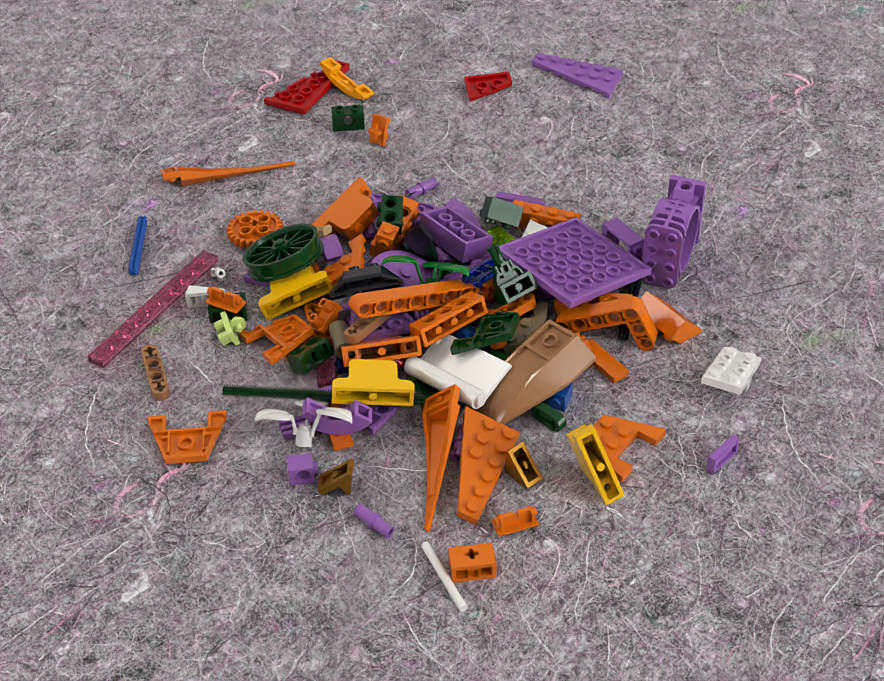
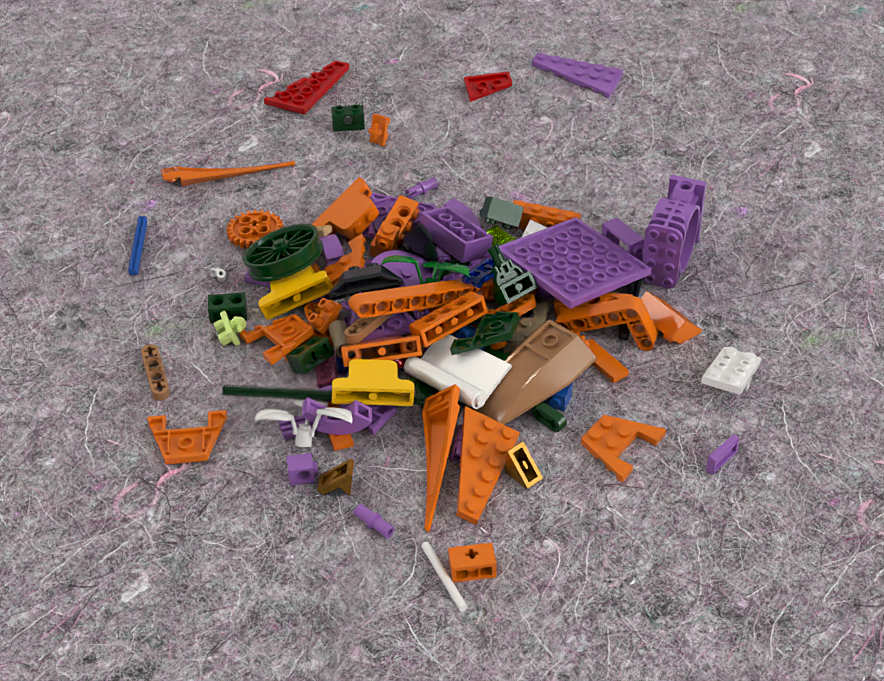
clear pink plate [87,250,218,368] -> none
white slope [185,285,225,308] -> none
orange hinge [205,286,247,314] -> none
light orange slope [320,57,375,100] -> none
dark green brick [376,195,403,235] -> none
orange hinge [491,505,539,537] -> none
medium lavender axle [495,191,545,206] -> none
yellow brick [566,424,625,506] -> none

